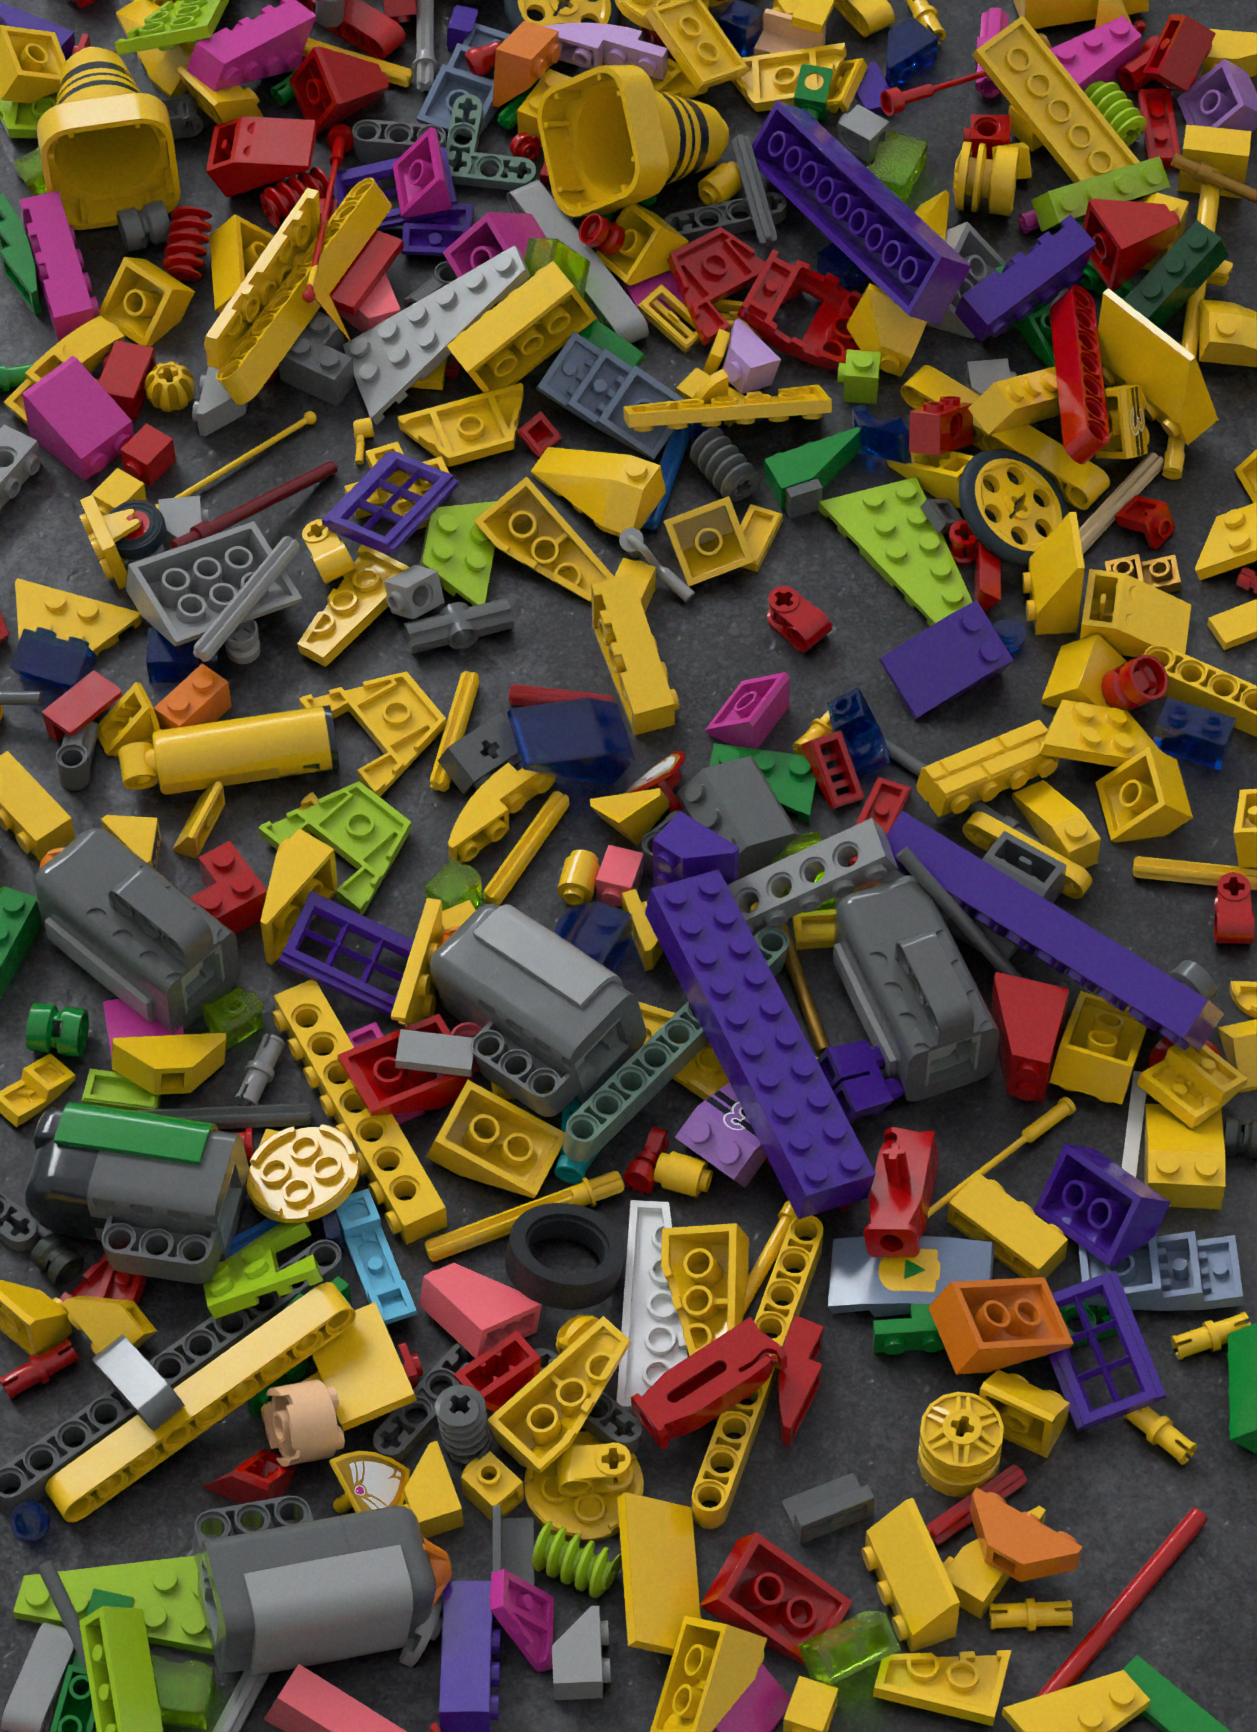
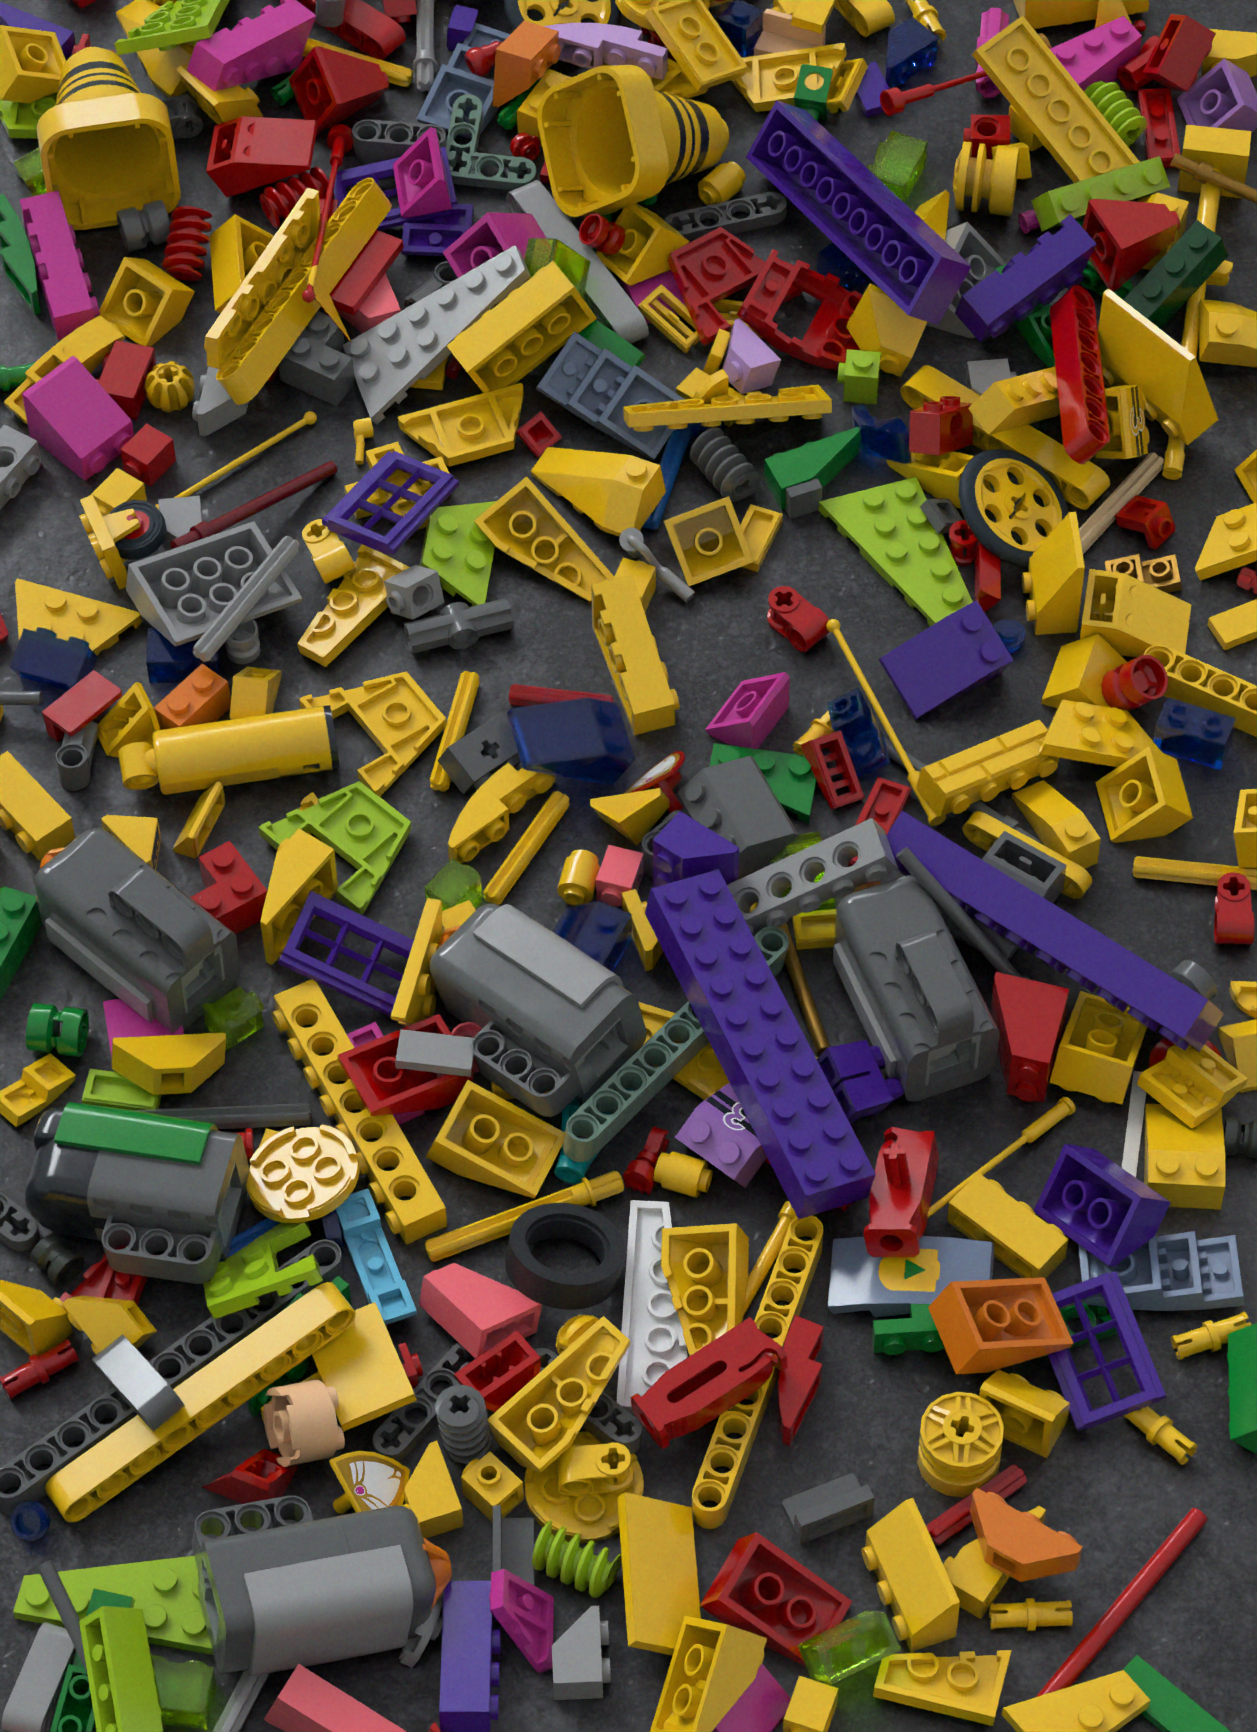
light grey pin [234,1034,285,1106] -> none
dark grey axle [731,134,778,248] -> none
light grey brick [837,104,889,163] -> none
none -> yellow slope [230,666,282,719]
none -> yellow piece [826,619,946,826]

